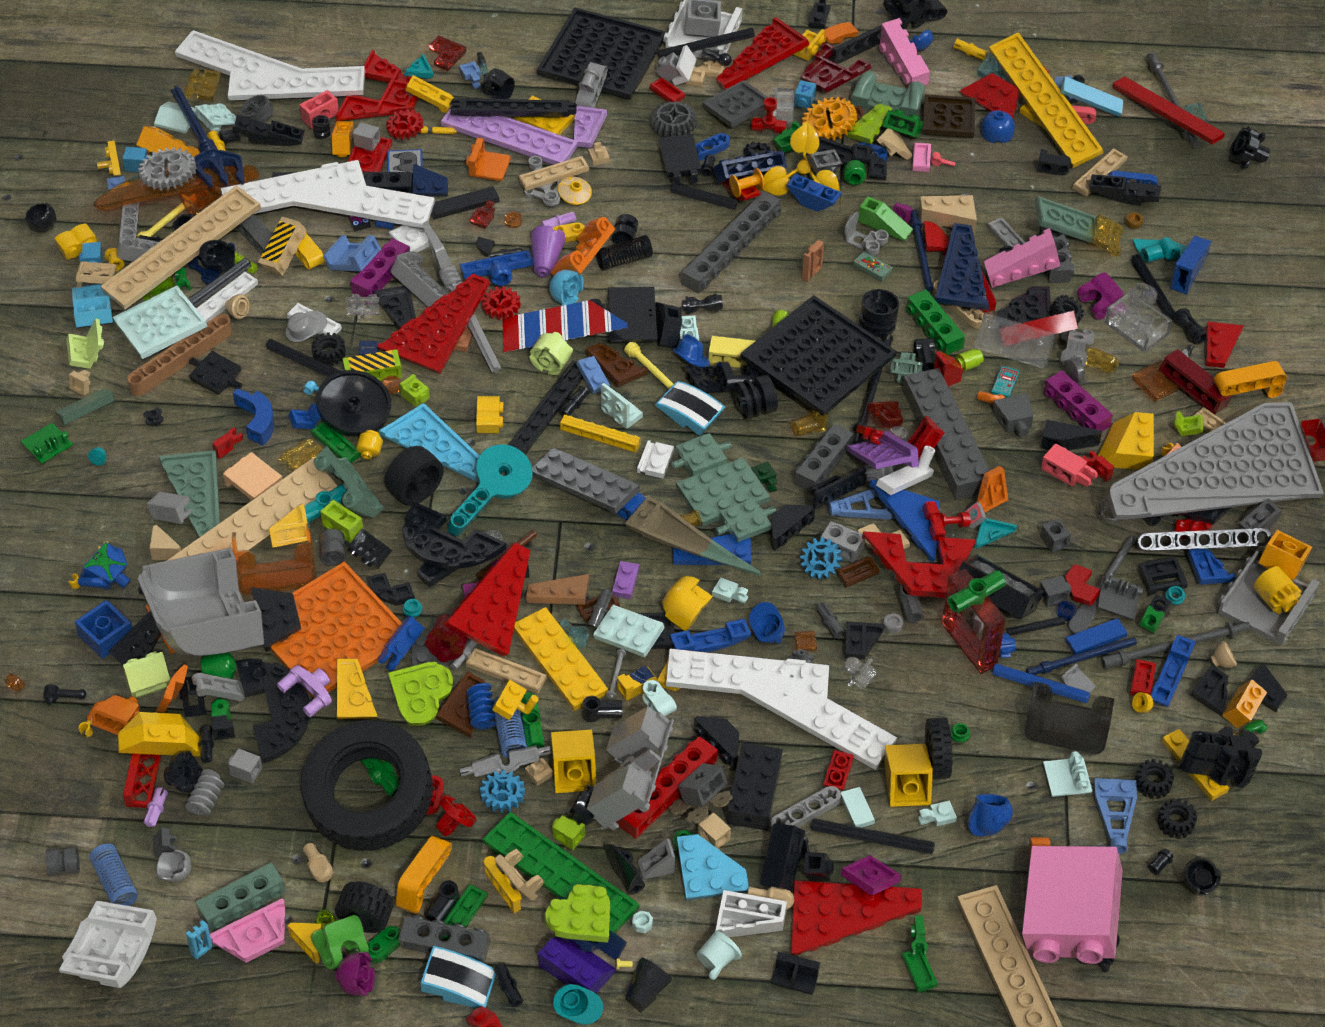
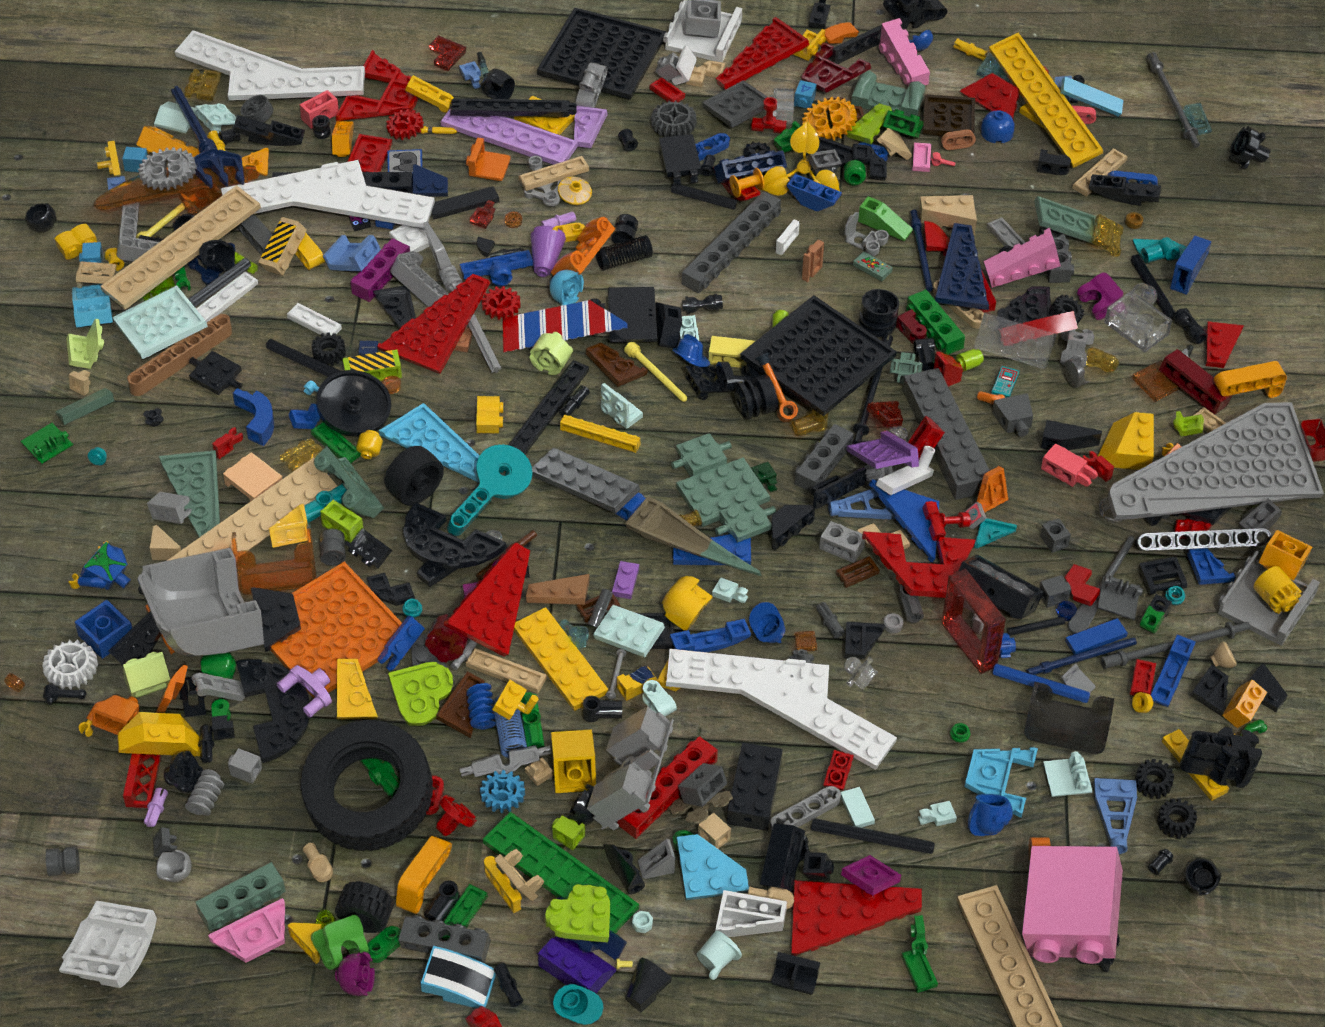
medium blue piece [89,843,138,906] -> none
medium azure tile [186,920,213,960] -> none
tan brick [225,294,249,319] -> none
light grey piece [286,311,327,343] -> none
clear hips [346,294,380,319] -> none
light grey brick [352,122,380,151] -> none
lime brick [400,374,430,407] -> none
teal tile [404,54,434,78] -> none
medium blue plate [576,356,610,394] -> none
tan tile [588,142,610,166] -> none
white plate [637,440,674,479] -> none
slope [655,381,725,436] -> none
black axle [658,28,755,58] -> none
black slope [694,716,739,769] -> none
black axle [701,47,732,66] -> none
dark azure gear [800,537,843,580] -> none
red plate [856,425,883,445] -> none
yellow slope [884,744,933,807] -> none
magenta tile [893,202,912,224] -> none
black wheel [925,718,953,779] -> none
green piece [947,570,1006,613] -> none
magenta brick [1044,370,1113,432] -> none
red tile [1113,76,1225,145] -> none
none -> white gear [42,639,98,690]
none -> light orange piece [242,148,269,176]
none -> black bush [618,128,638,151]
none -> orange piece [755,353,798,422]
none -> white tile [776,219,800,255]
none -> dark red leg [896,309,927,344]
none -> nougat plate [941,129,976,150]
none -> medium azure wing [965,747,1038,818]

